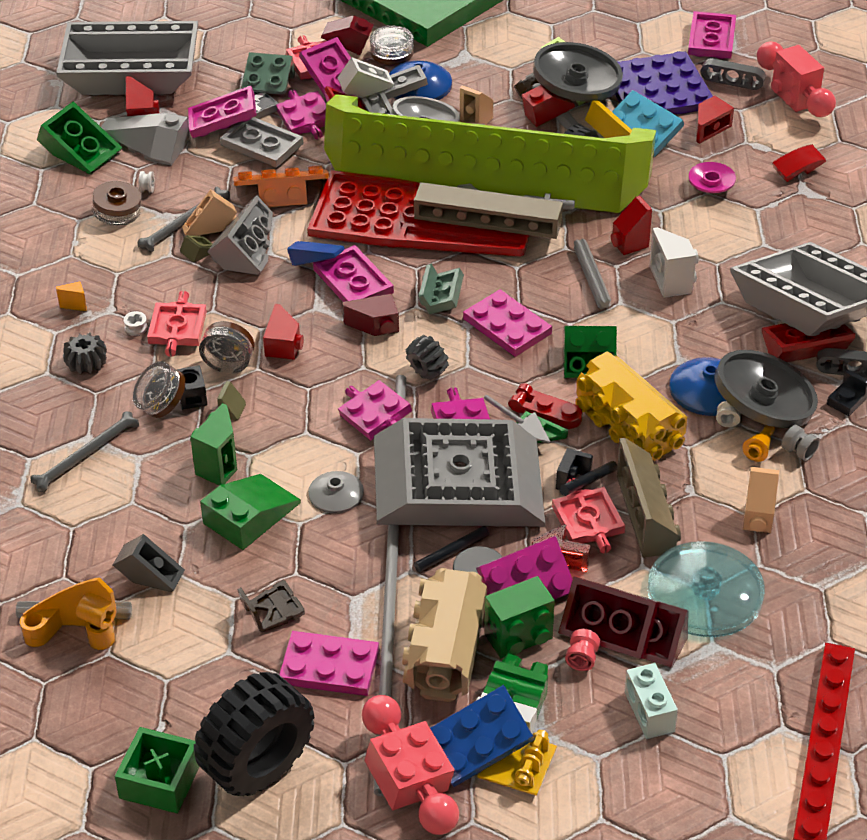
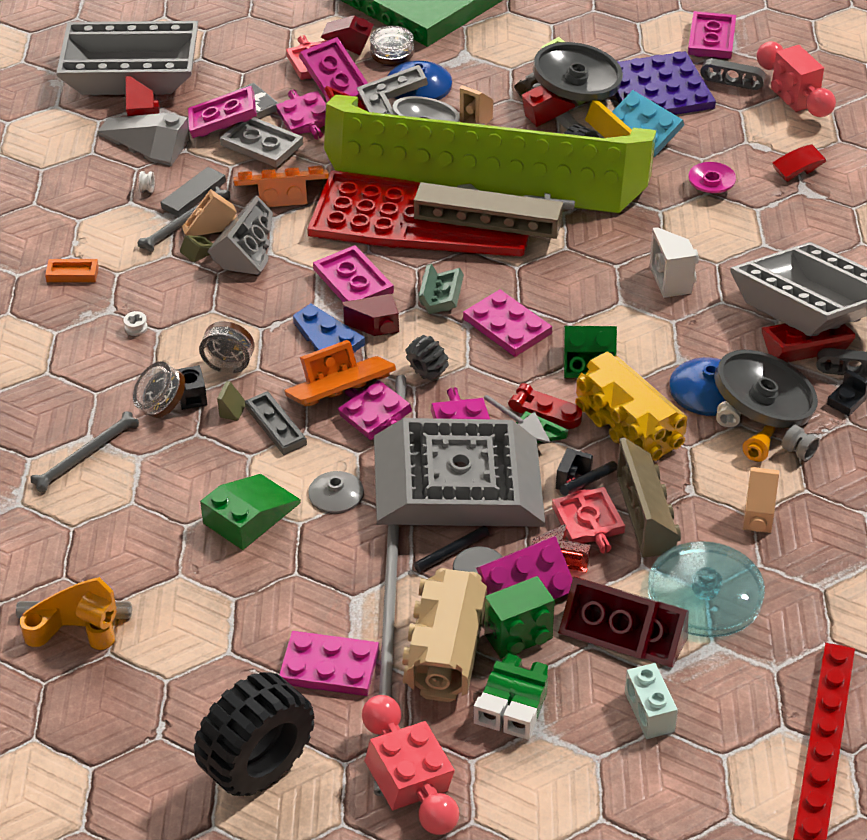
green slope [37,101,123,174] -> none
light orange slope [56,281,87,311] -> none
dark grey gear [63,332,107,375] -> none
piece [93,181,141,225] -> none
dark grey slope [113,534,185,592] -> none
green brick [114,727,199,814] -> none
coral plate [147,291,207,356] -> none
green slope [190,403,238,486] -> none
dark brown piece [237,580,305,632] -> none
sand green bracket [242,52,295,94] -> none
slope [263,304,304,360] -> none
blue slope [287,241,345,266] -> none
white slope [337,57,394,98] -> none
blue plate [430,685,535,787] -> none
yellow hinge [477,730,557,796] -> none
coral wheel [565,629,600,671] -> none
light grey axle [574,239,611,309] -> none
red slope [611,195,652,255] -> none
red slope [696,96,734,144] -> none
none -> orange tile [45,259,99,282]
none -> tile [160,167,226,217]
none -> dark grey tile [245,391,307,455]
none -> orange bracket [284,340,396,406]
none -> wing [293,303,365,352]

